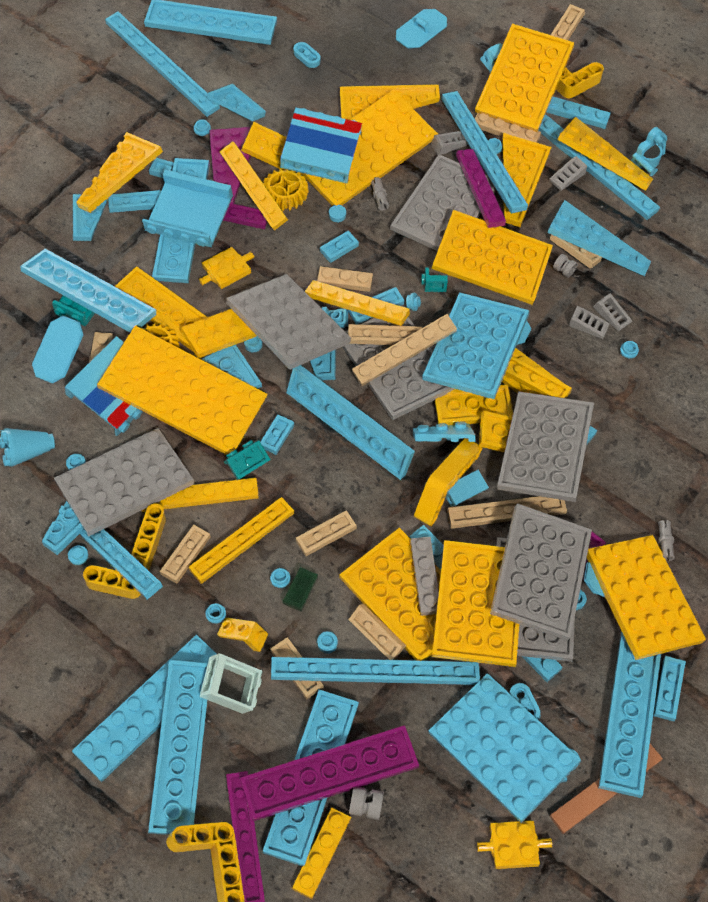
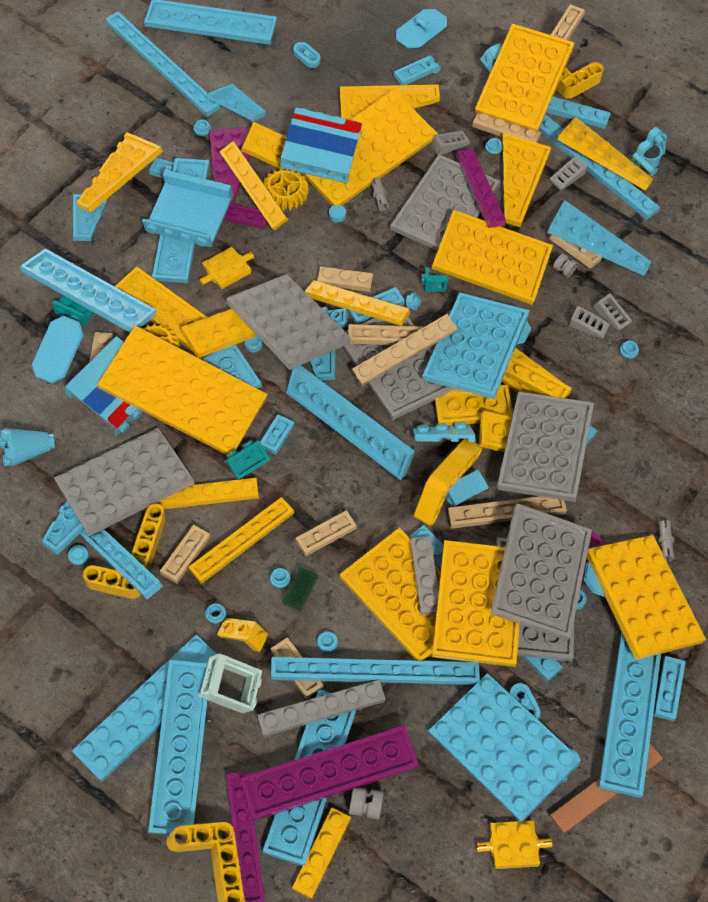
medium azure tile [66,454,86,470] -> none
medium azure plate [108,190,161,213] -> none
medium azure plate [320,231,359,263] -> none
tan plate [348,604,406,660] -> none
medium azure plate [441,91,528,213] -> none
none -> light grey plate [258,680,386,737]
none -> medium azure plate [394,55,441,85]

